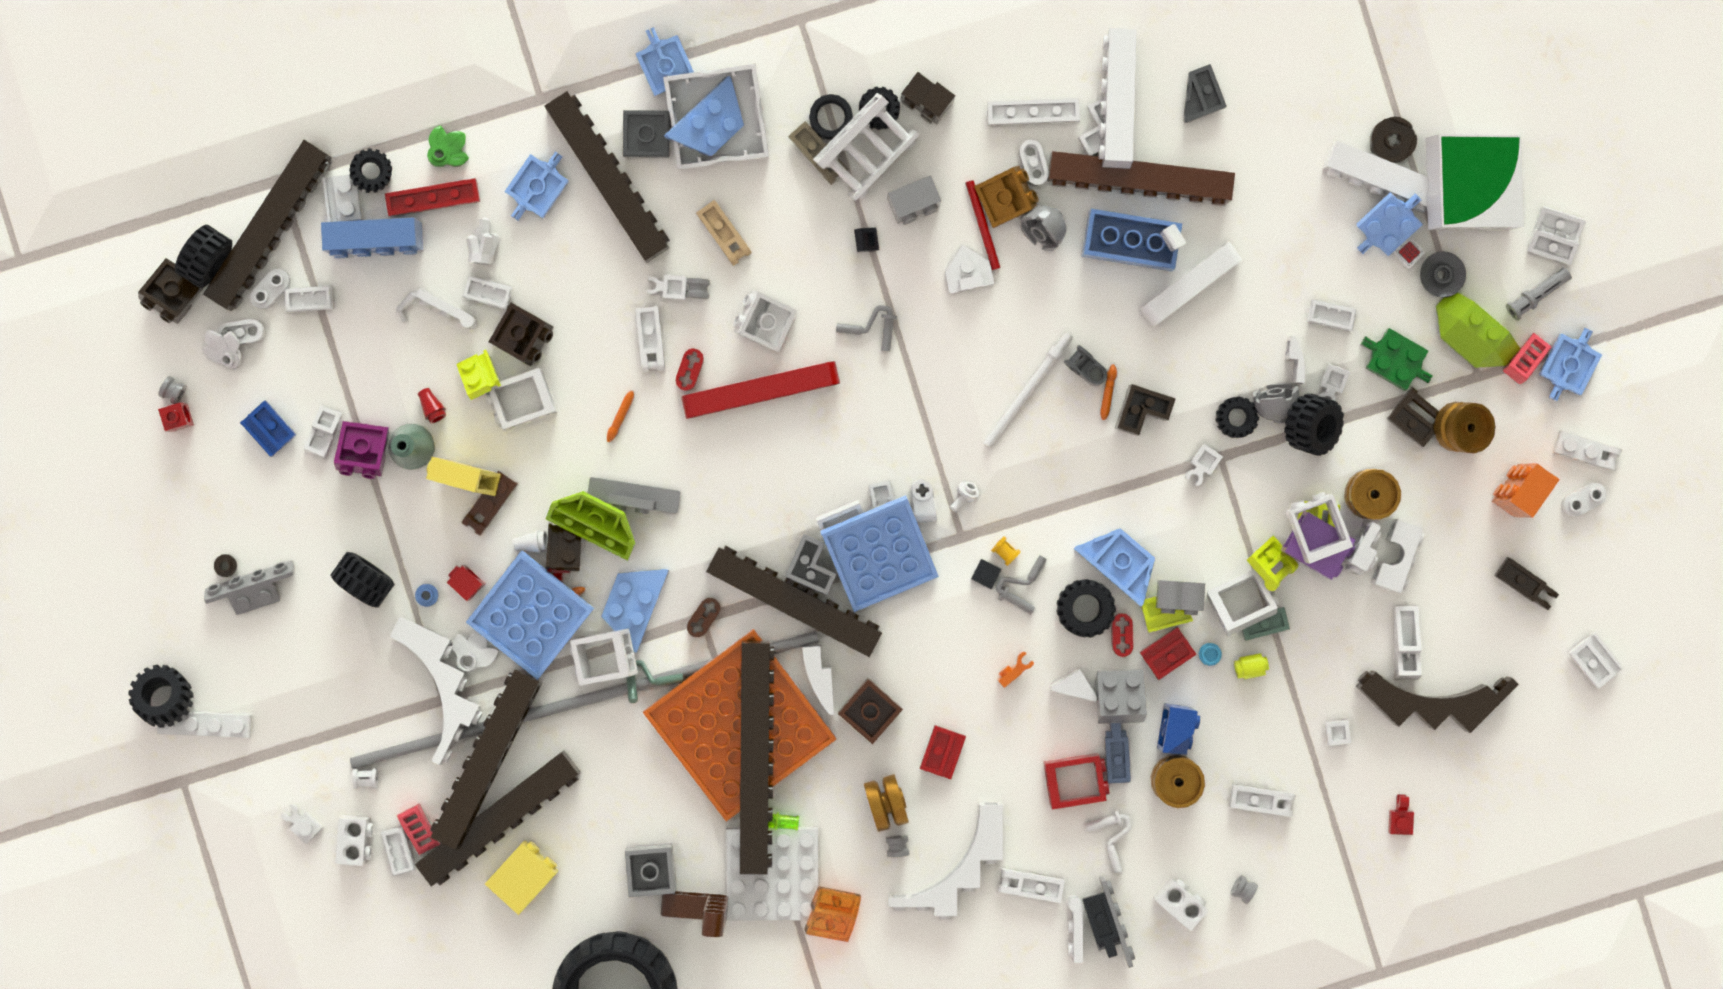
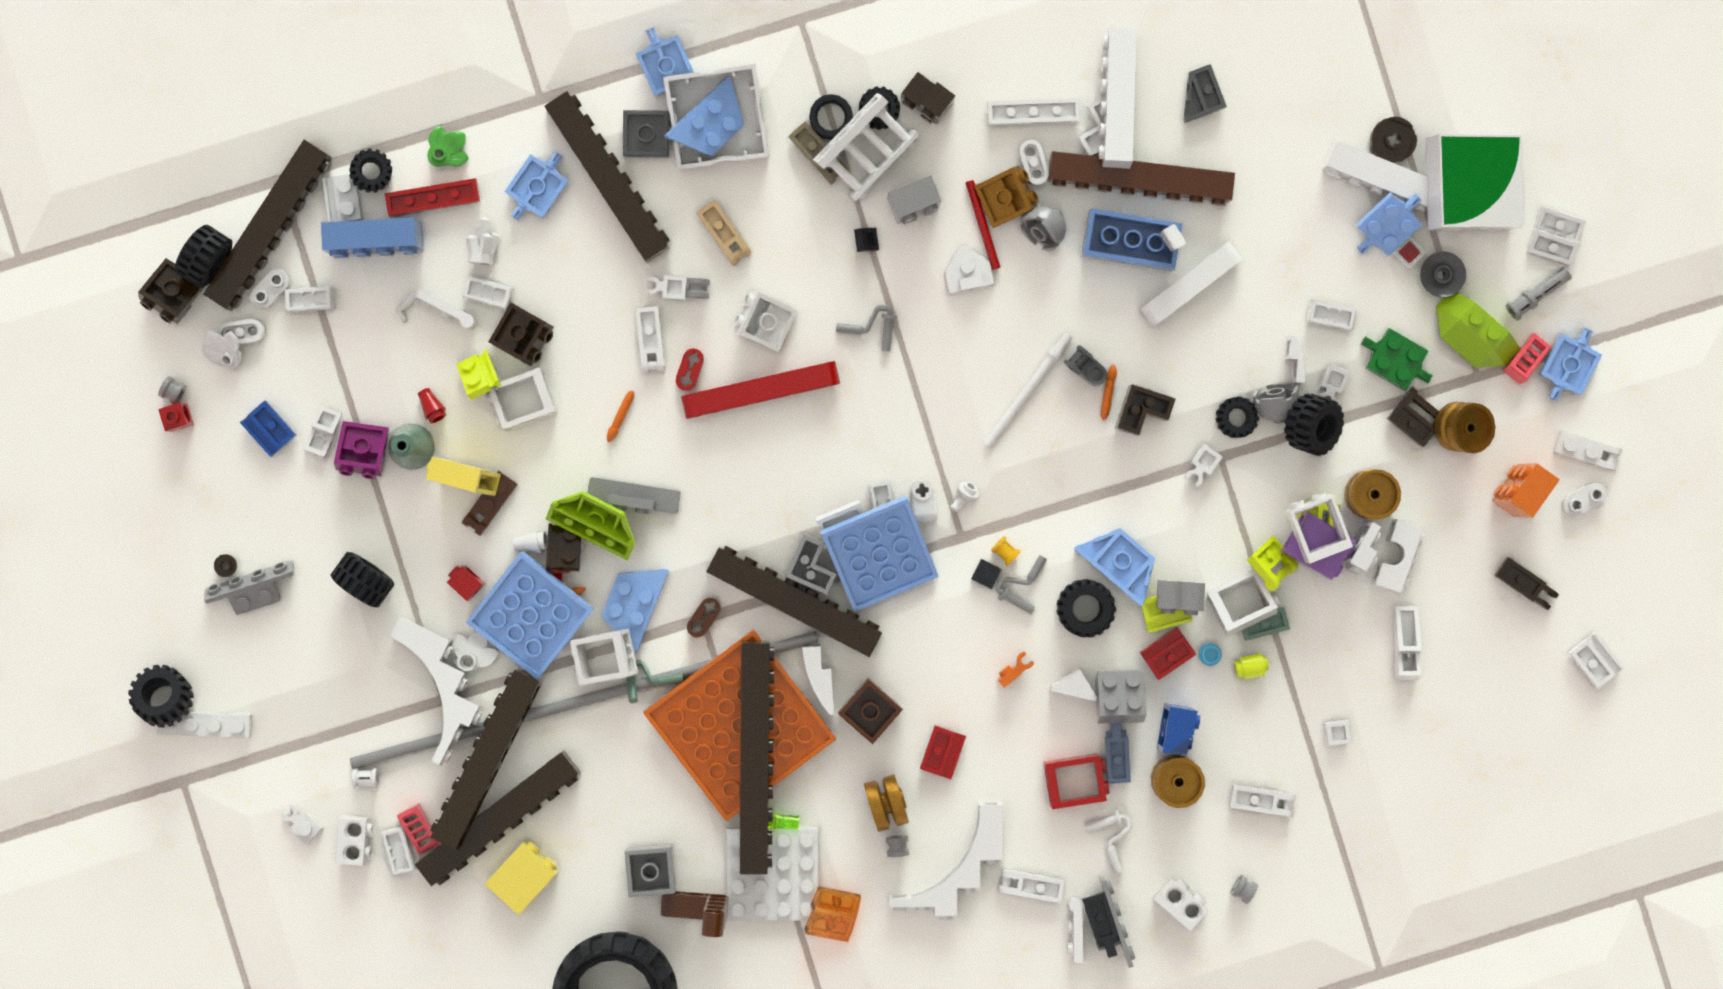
medium blue plate [415,584,439,607] -> none
red beam [1111,613,1133,657] -> none
dark brown arch [1355,670,1519,733] -> none
red plate [1388,794,1414,835] -> none

